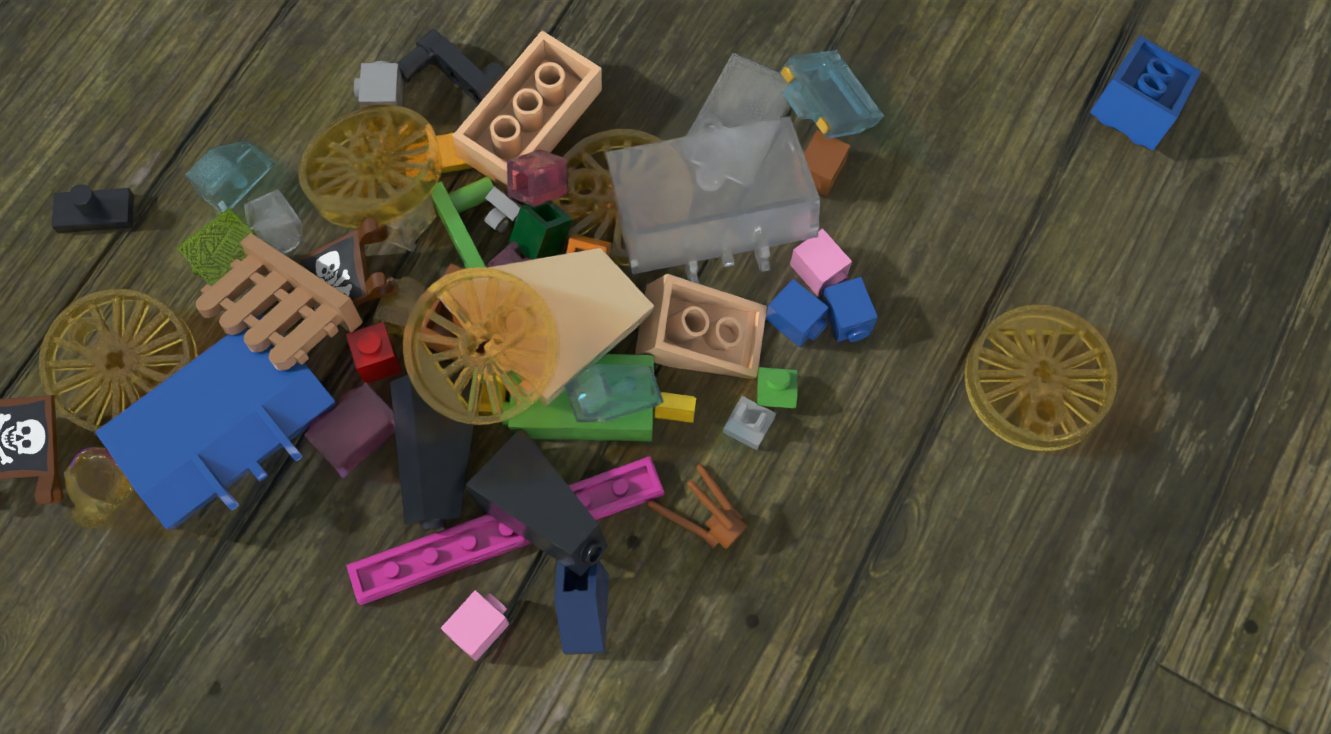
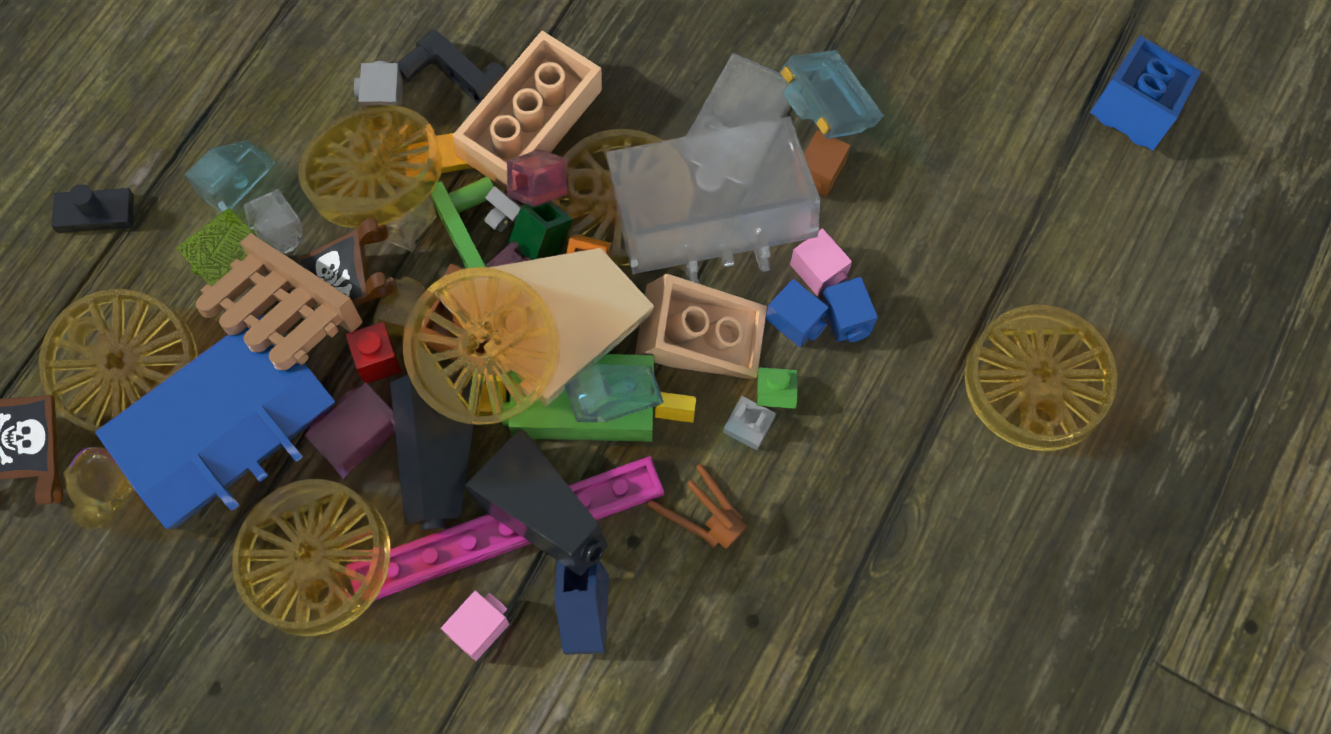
none -> clear yellow piece [232,479,391,636]

